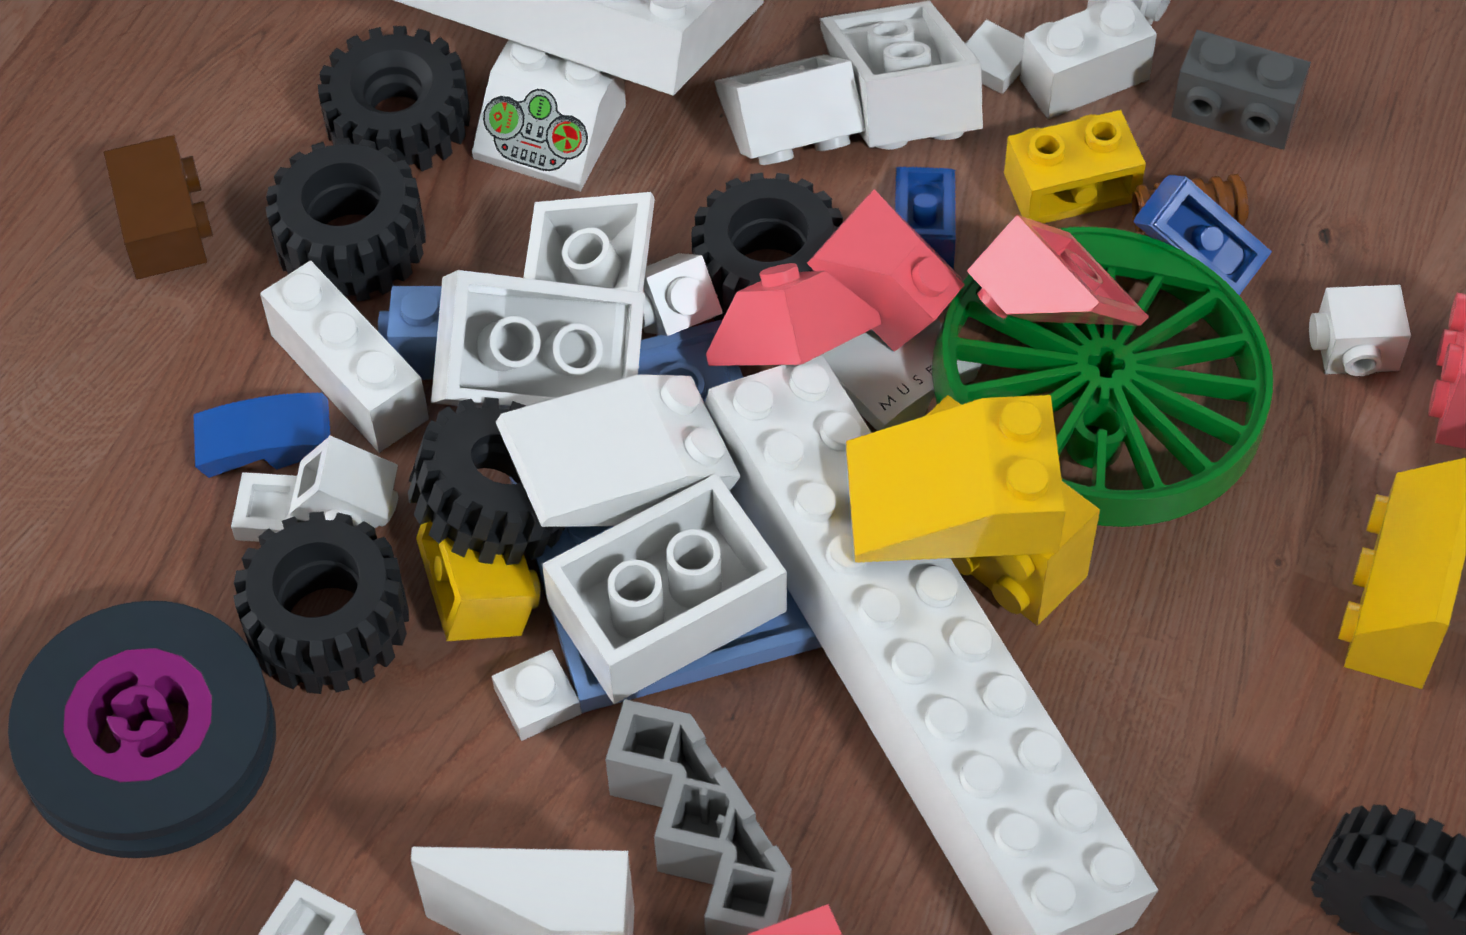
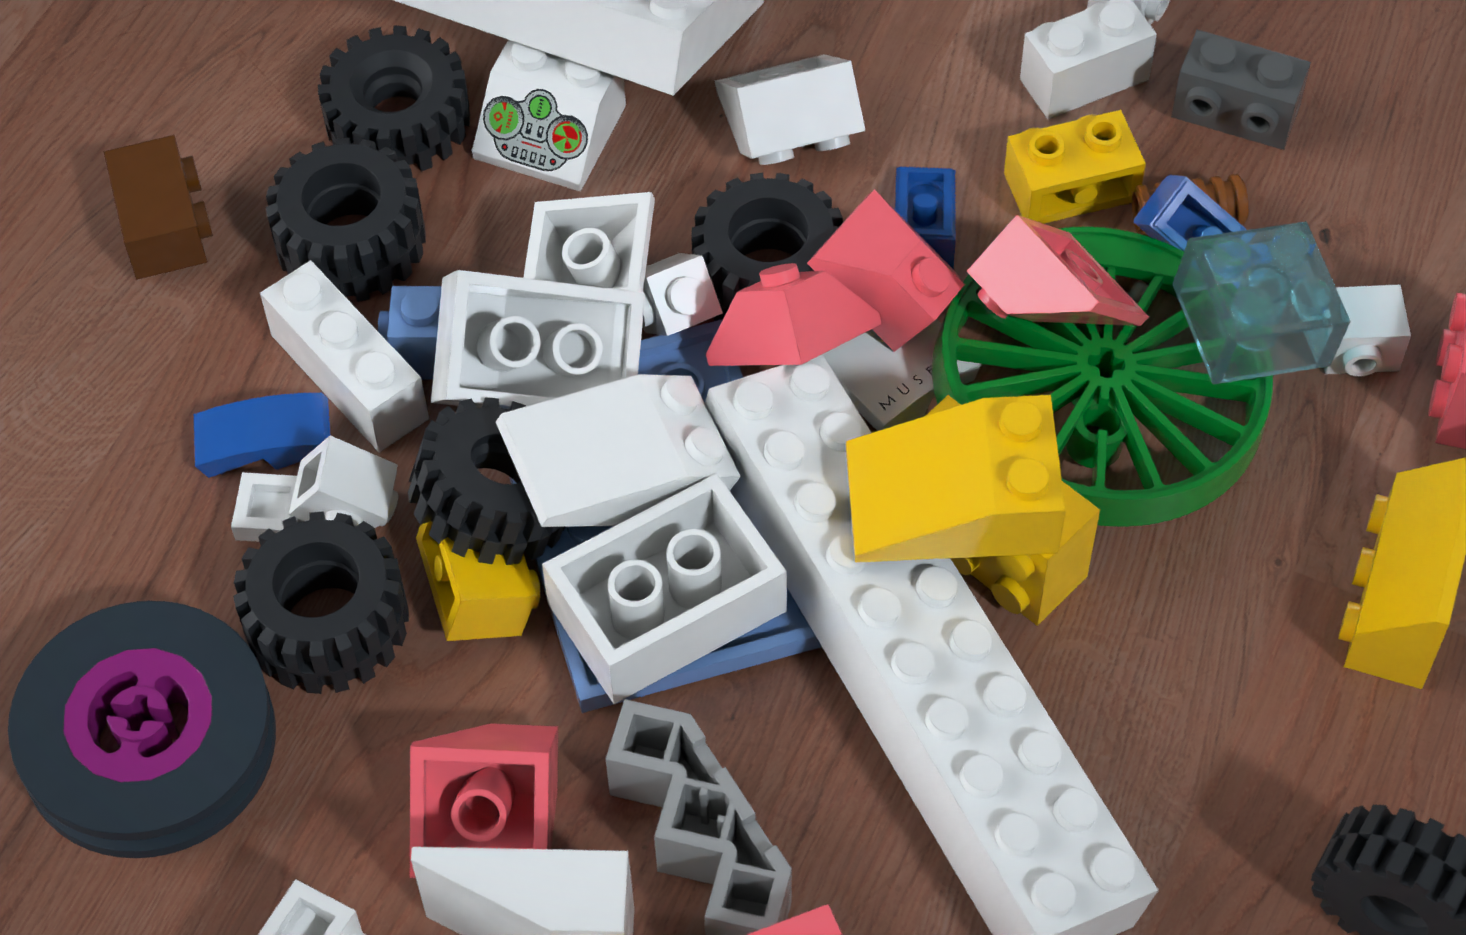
white plate [492,649,582,741] -> none
white slope [820,1,983,149] -> none
white tile [965,20,1024,94] -> none
none -> coral slope [410,723,558,878]
none -> clear light blue brick [1172,221,1351,384]

